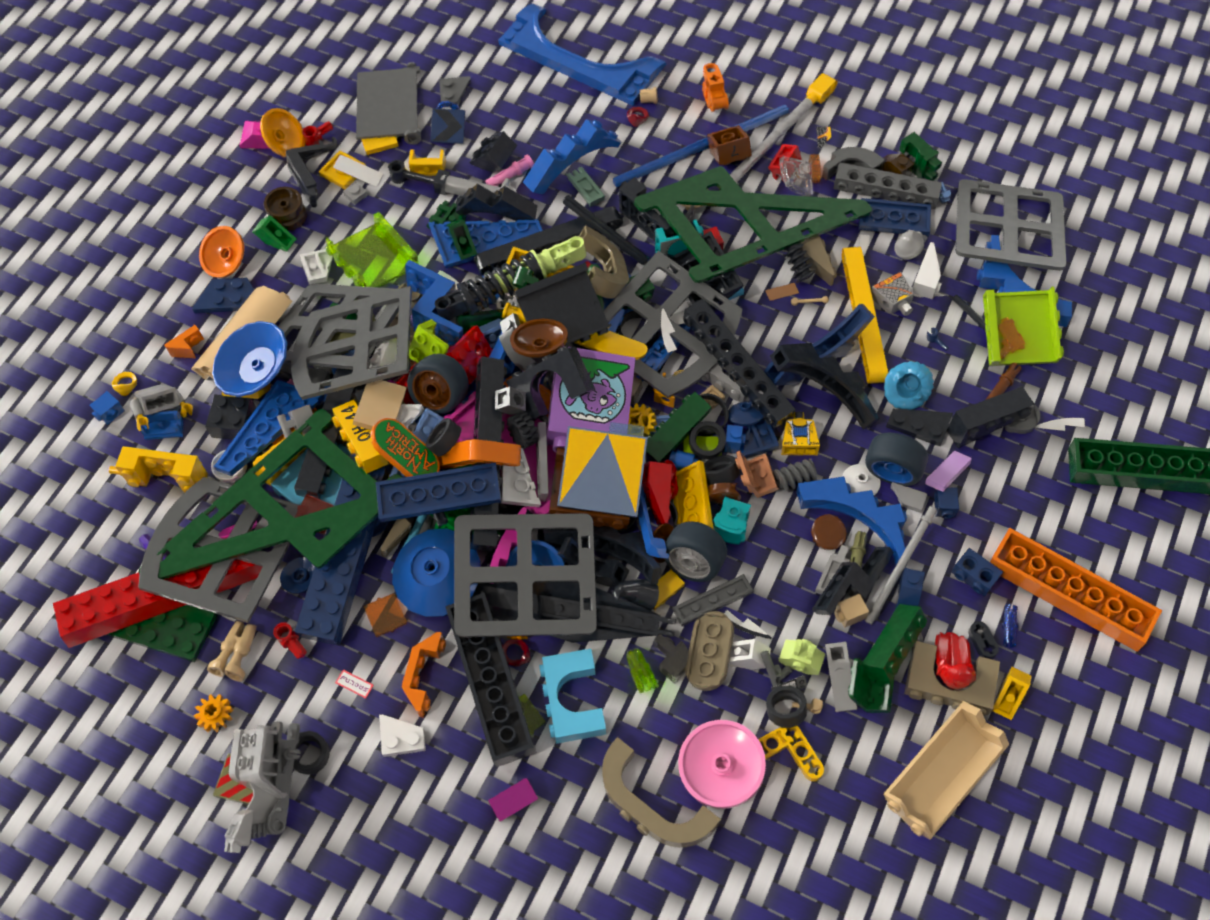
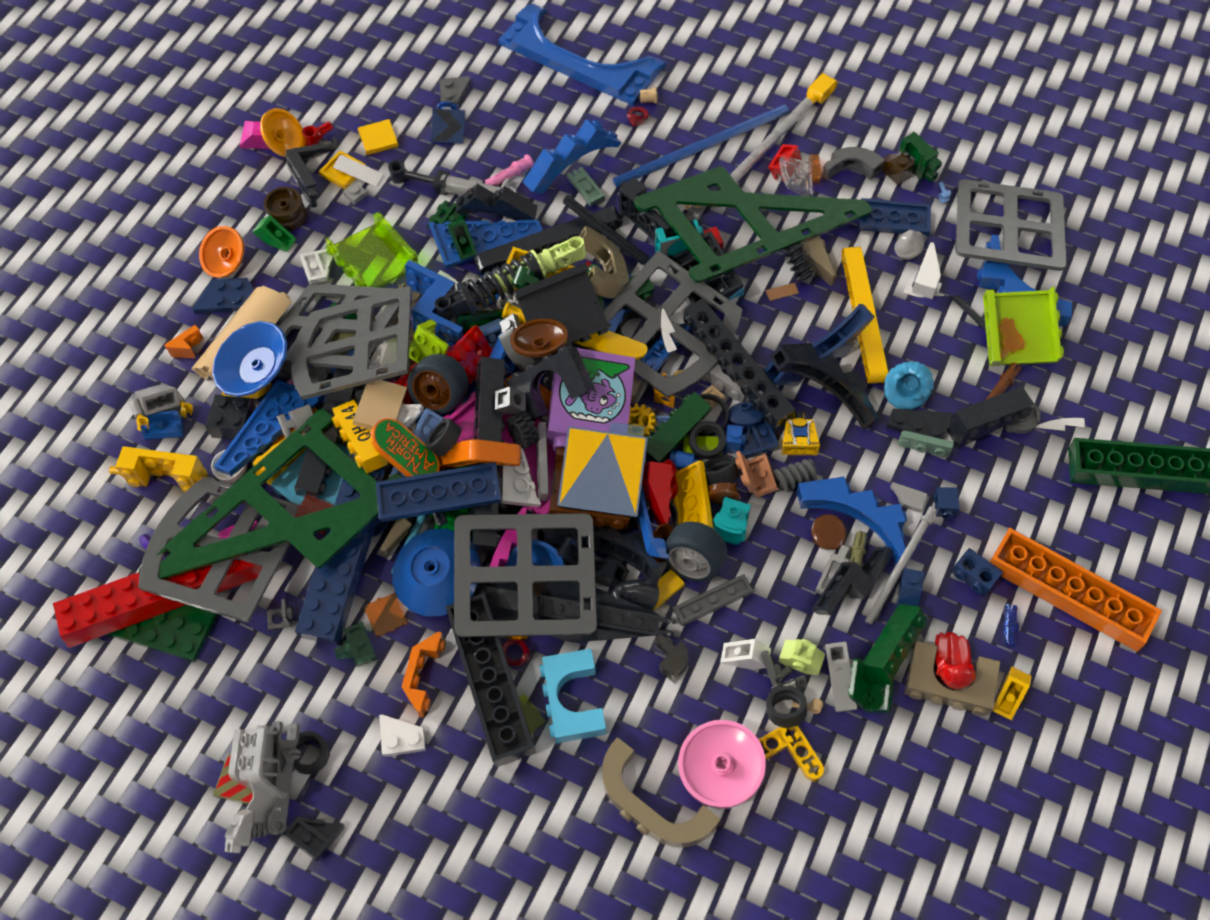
blue brick [90,391,125,425] -> none
yellow piece [112,372,137,396] -> none
light orange gear [194,694,234,732] -> none
tan piece [207,621,256,682] -> none
red axle [273,622,307,659] -> none
dark blue dish [280,557,315,594] -> none
white sticker [335,670,373,698] -> none
dark grey door [356,62,421,145] -> none
yellow panel [408,149,446,176] -> none
black slope [469,131,517,173] -> none
magenta hinge [488,778,538,822] -> none
clear neon green arm [626,648,659,694] -> none
dark tan tile [685,611,734,691] -> none
orange piece [702,63,729,112] -> none
reddish brown brick [707,125,752,165] -> none
white sticker [724,610,772,639] -> none
tan hinge [791,296,829,306] -> none
sticker [816,127,831,148] -> none
dark grey brick [833,162,942,209] -> none
tan brick [834,594,869,628] -> none
white dish [842,464,880,495] -> none
black wheel [865,433,928,486] -> none
light grey torso [871,272,914,316] -> none
tan panel [883,701,1009,839] -> none
lavender tile [925,451,972,492] -> none
dark blue hand [926,327,949,351] -> none
black beam [968,621,999,660] -> none
none -> flat silver bracket [267,599,294,630]
none -> black wing [283,816,345,862]
none -> clear green hinge [334,622,377,667]
none -> sand green hinge [898,431,954,457]

